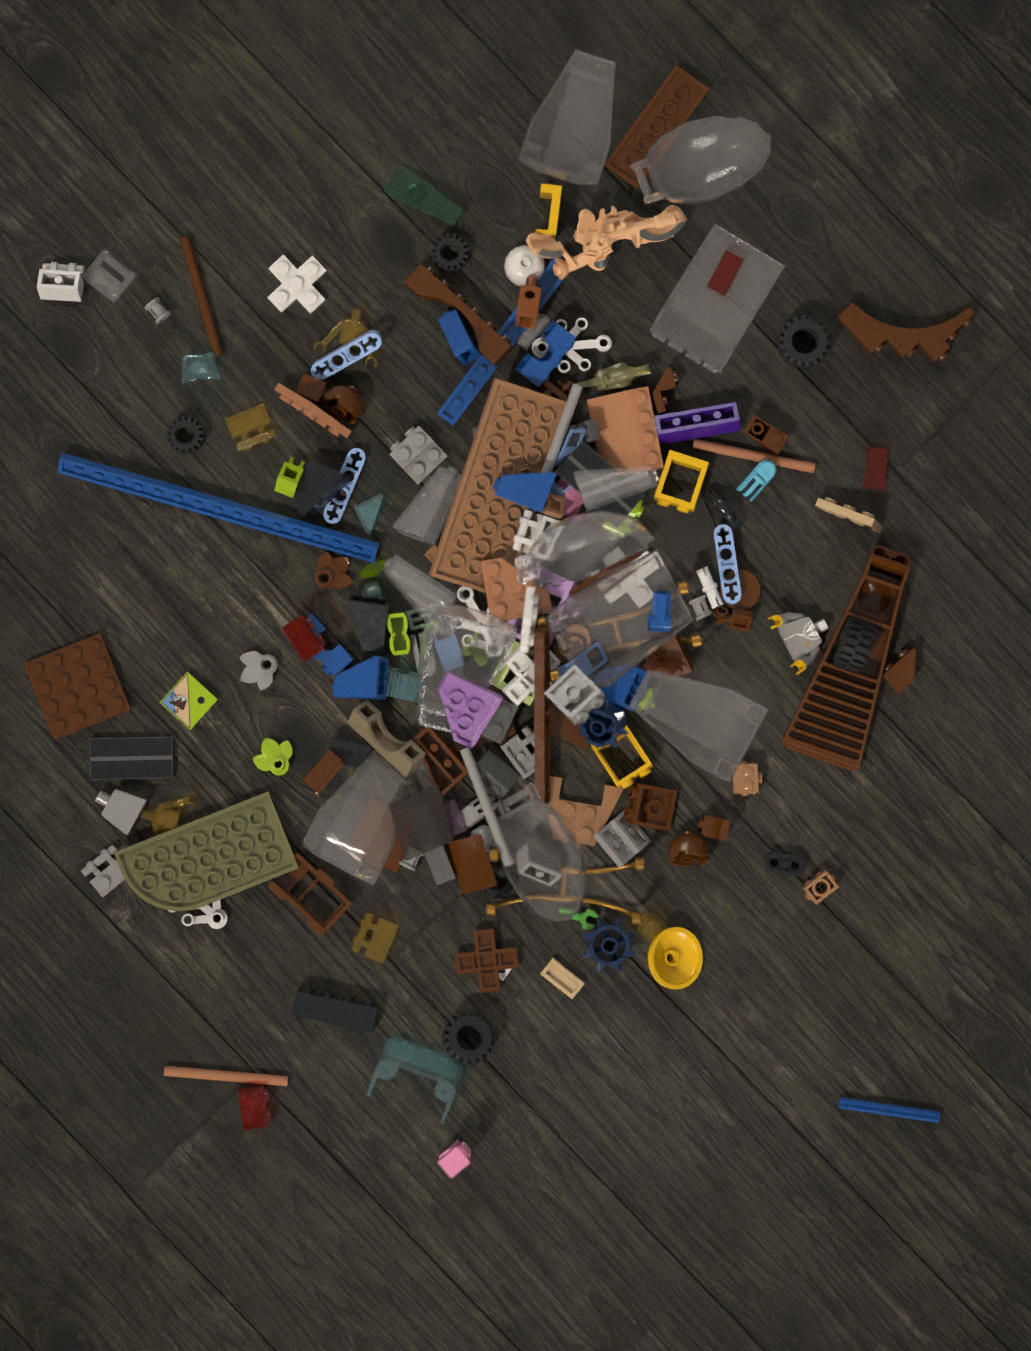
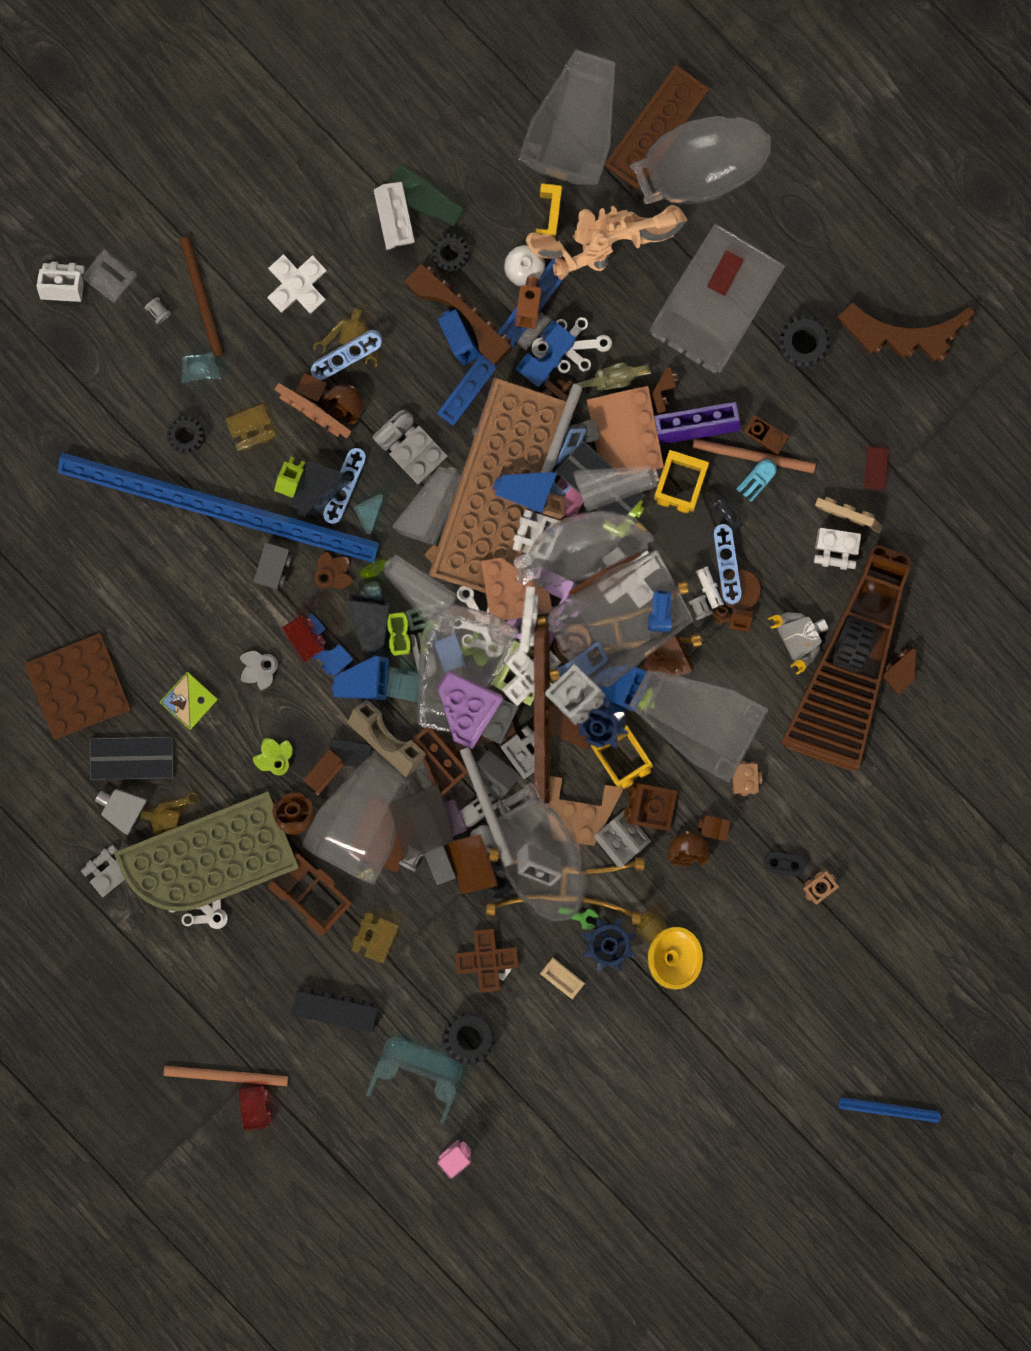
none -> dark grey brick [253,543,292,590]
none -> reddish brown cylinder [272,793,314,835]
none -> light grey arm [373,410,413,450]
none -> white panel [374,182,415,250]
none -> white brick [814,528,861,570]

